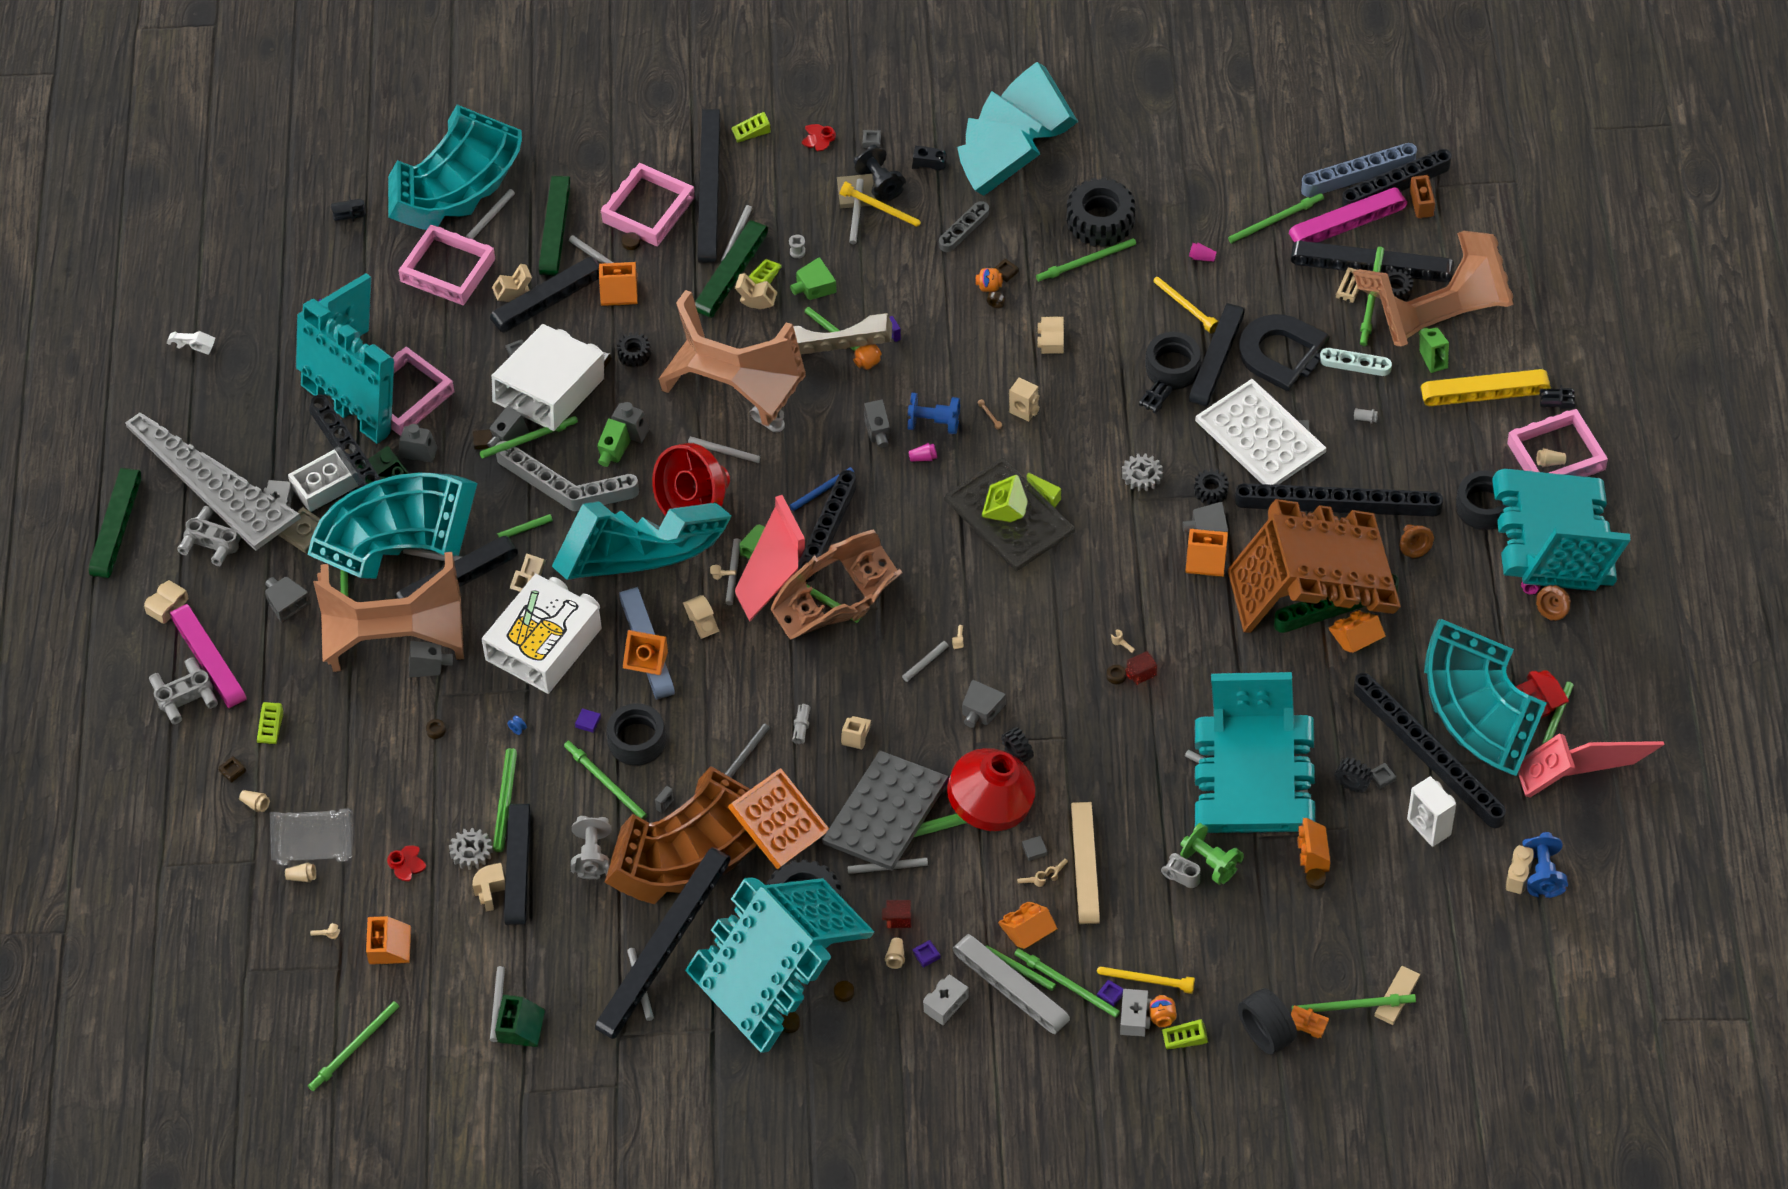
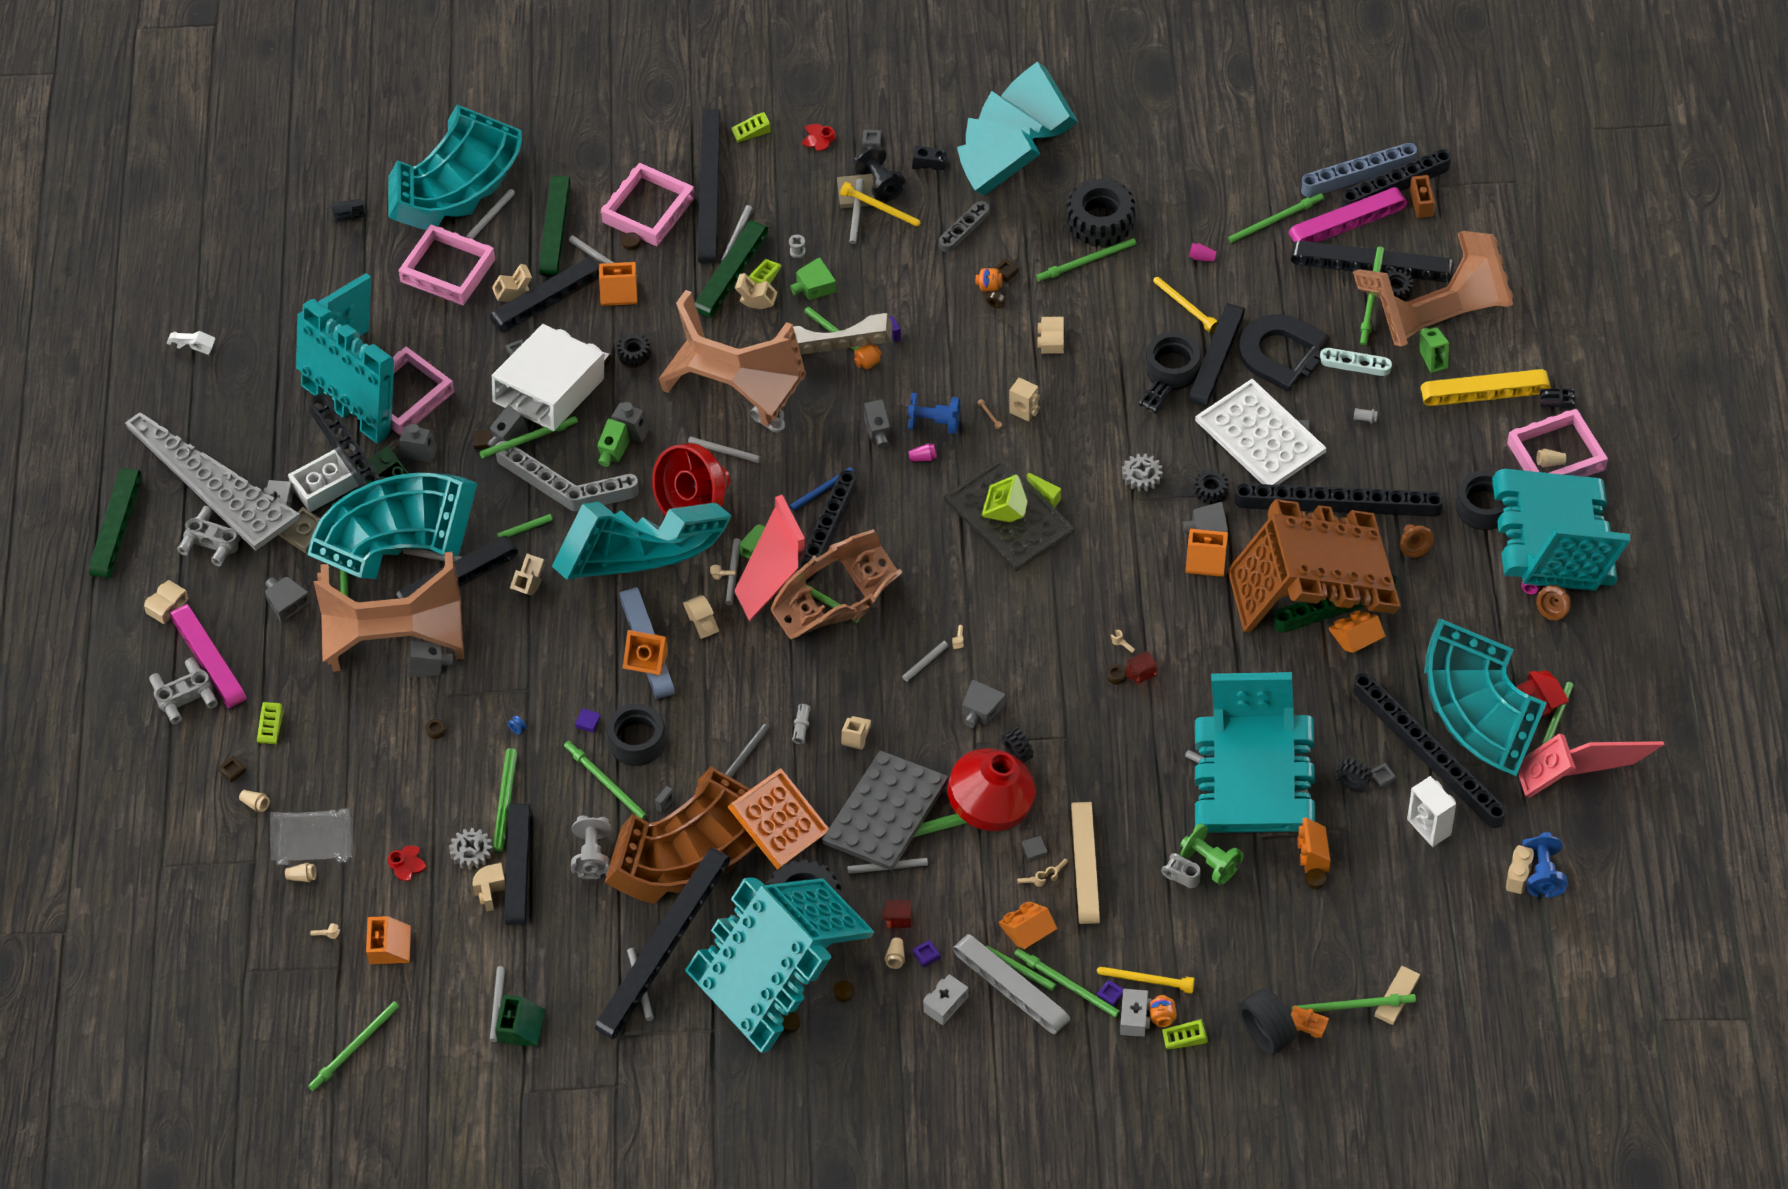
white brick [482,573,602,694] -> none
tan tile [1336,267,1359,303] -> none

